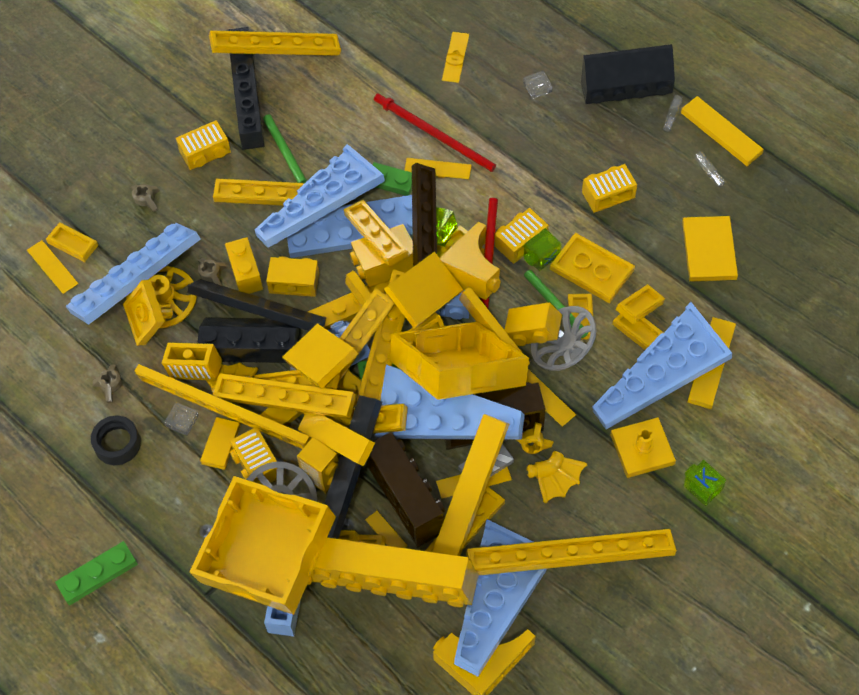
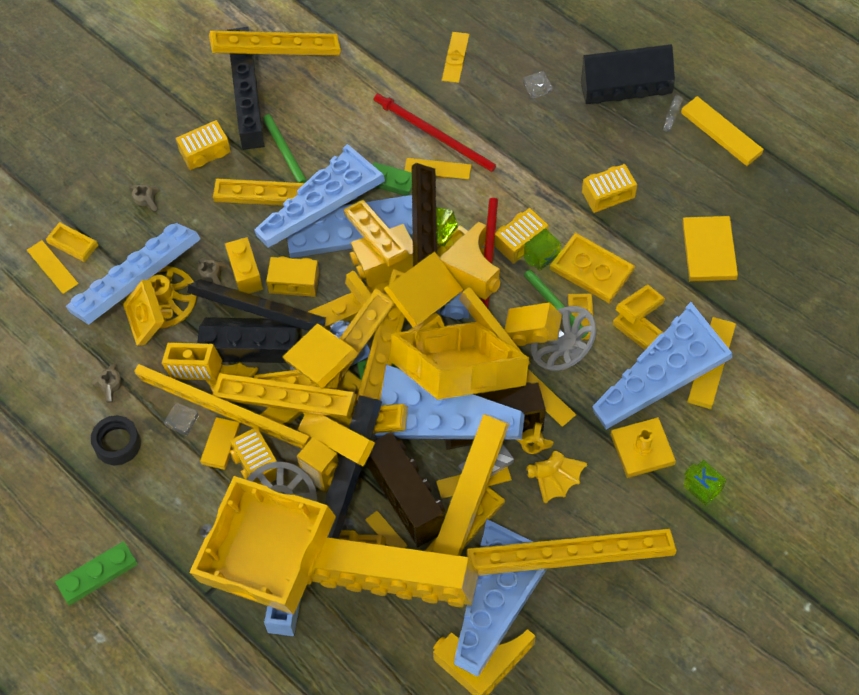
clear pin [694,151,725,187] -> none

